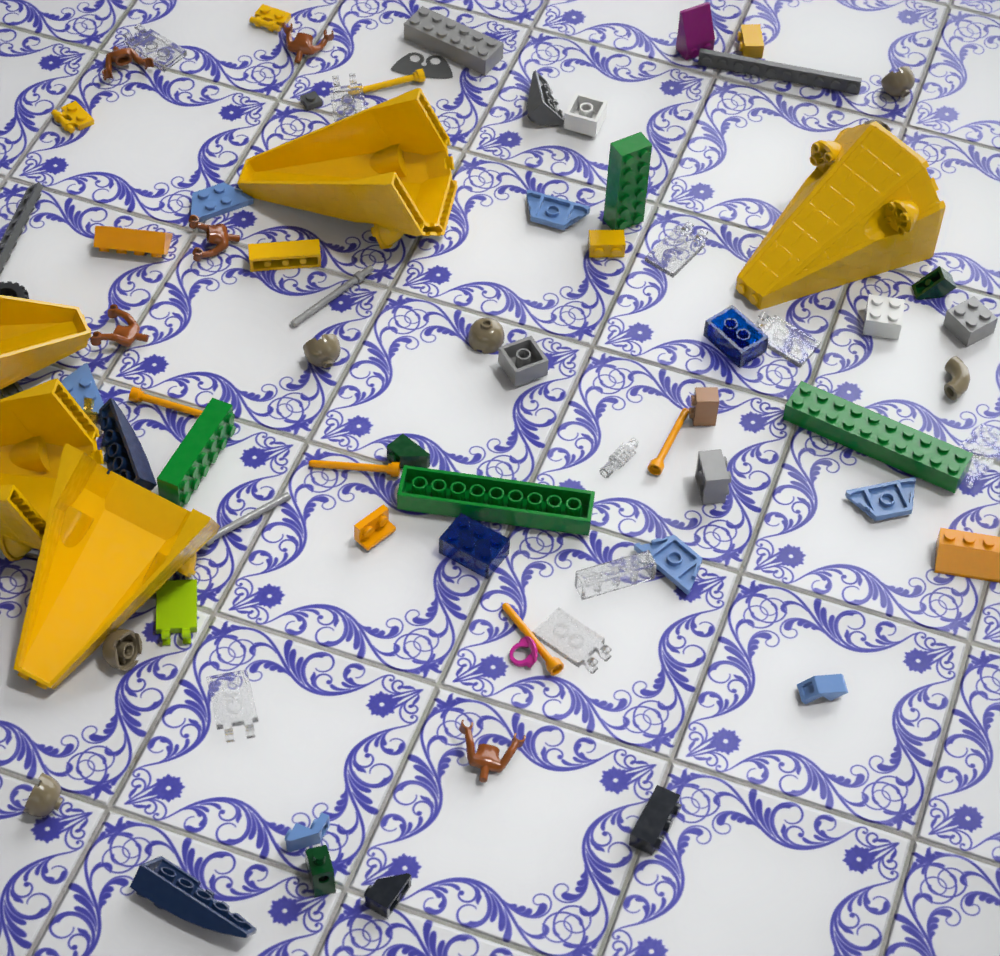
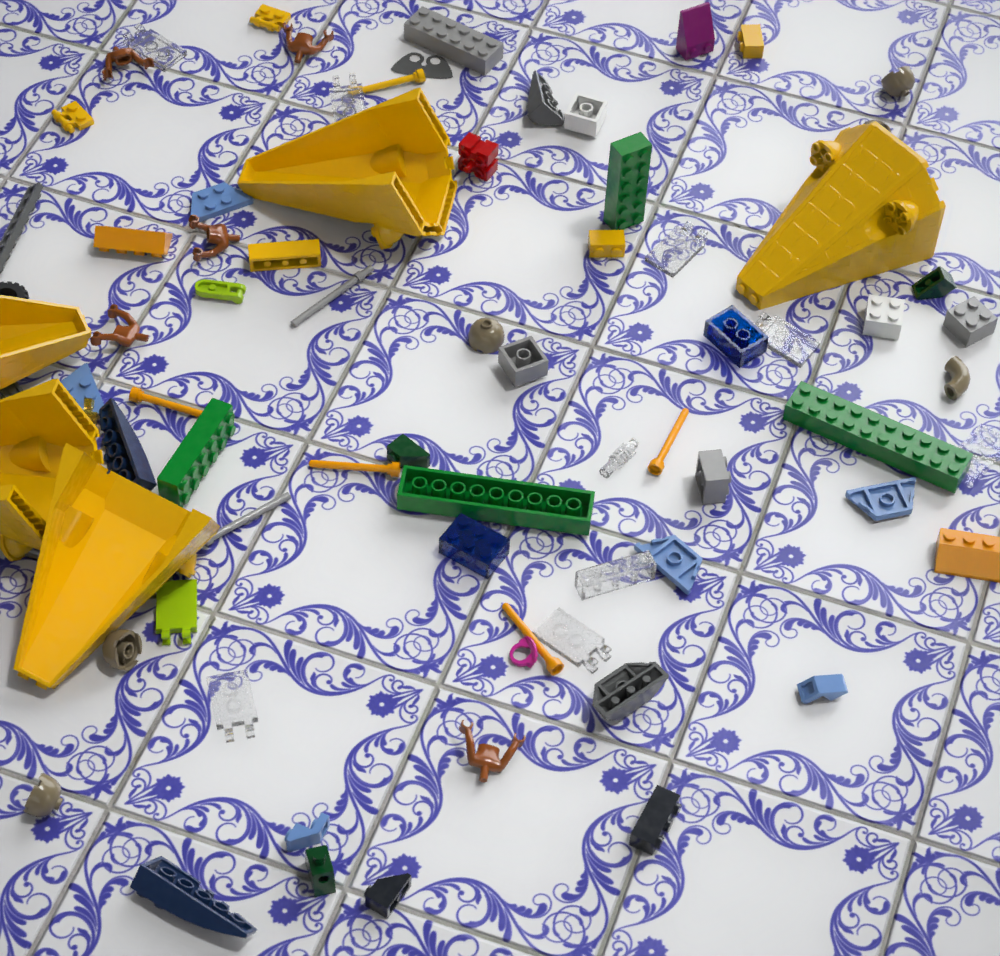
dark grey plate [300,91,323,111] -> none
dark tan cylinder [303,334,341,368] -> none
light orange bracket [354,504,396,550] -> none
medium blue wing [526,189,590,230] -> none
medium nougat piece [689,387,719,426] -> none
dark grey plate [698,48,862,95] -> none
none -> lime plate [195,279,246,304]
none -> red brick [458,132,499,181]
none -> dark grey wedge [592,662,669,721]

